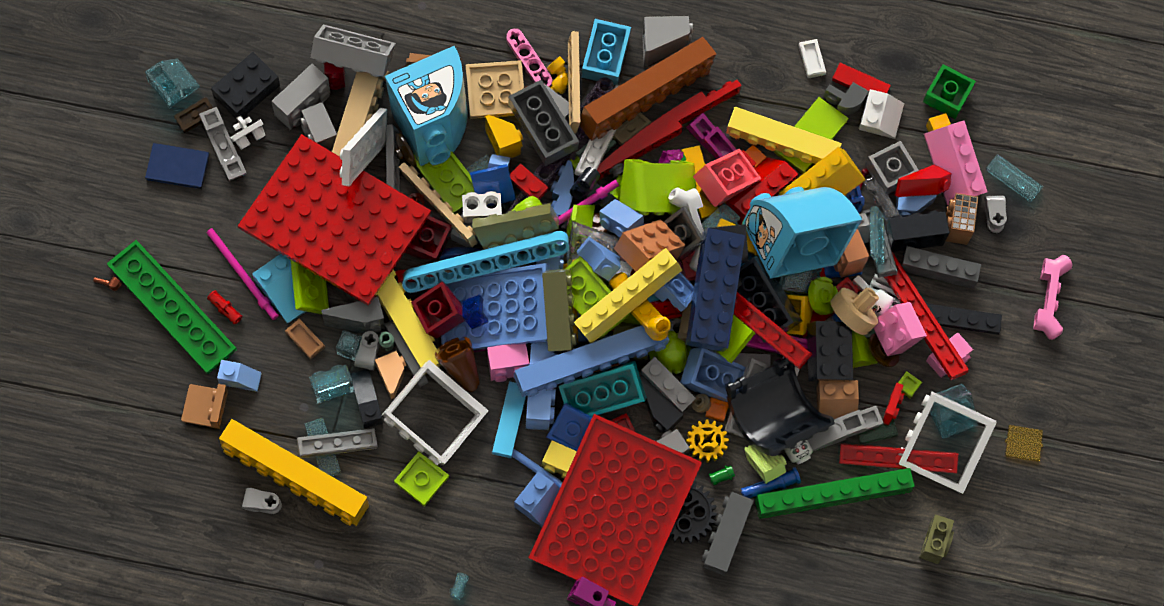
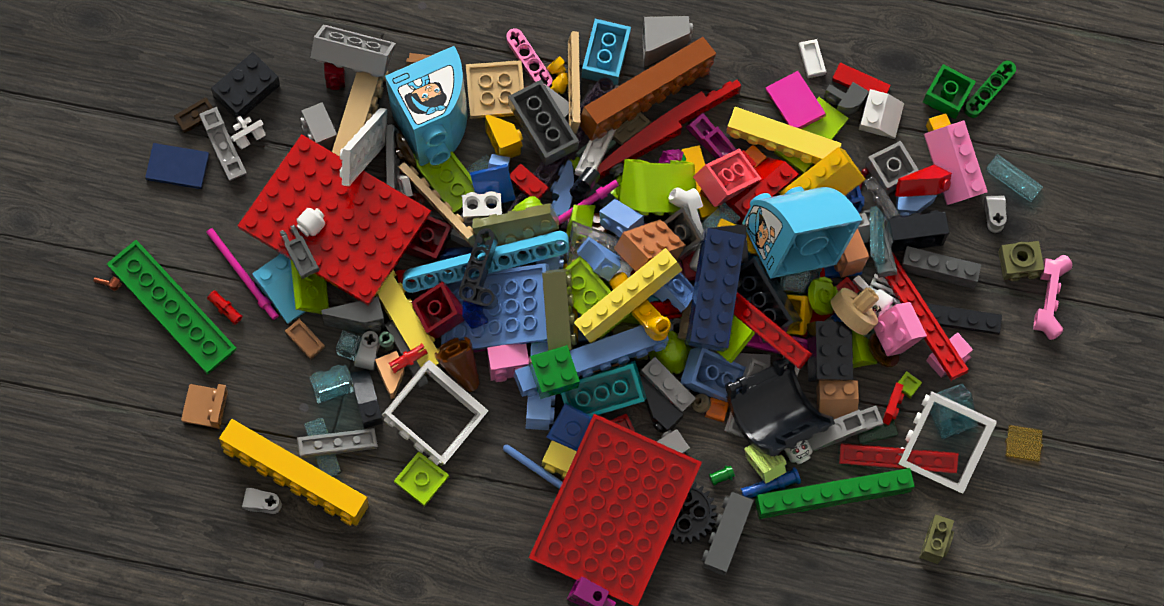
clear light blue slope [145,58,200,108] -> none
light blue slope [217,360,262,392] -> none
light grey brick [272,64,330,130] -> none
clear light blue pin [449,573,469,600] -> none
medium azure tile [492,381,526,458] -> none
medium blue slope [514,471,560,527] -> none
yellow gear [686,419,729,463] -> none
brick [945,193,978,245] -> none
none -> dark grey hinge [279,225,319,279]
none -> white head [296,208,325,237]
none -> red pin [388,343,428,374]
none -> white tile [397,174,413,197]
none -> black beam [459,228,498,310]
none -> green brick [528,345,580,399]
none -> dark pink tile [765,71,826,129]
none -> green beam [964,61,1016,118]
none -> olive brick [998,241,1044,281]

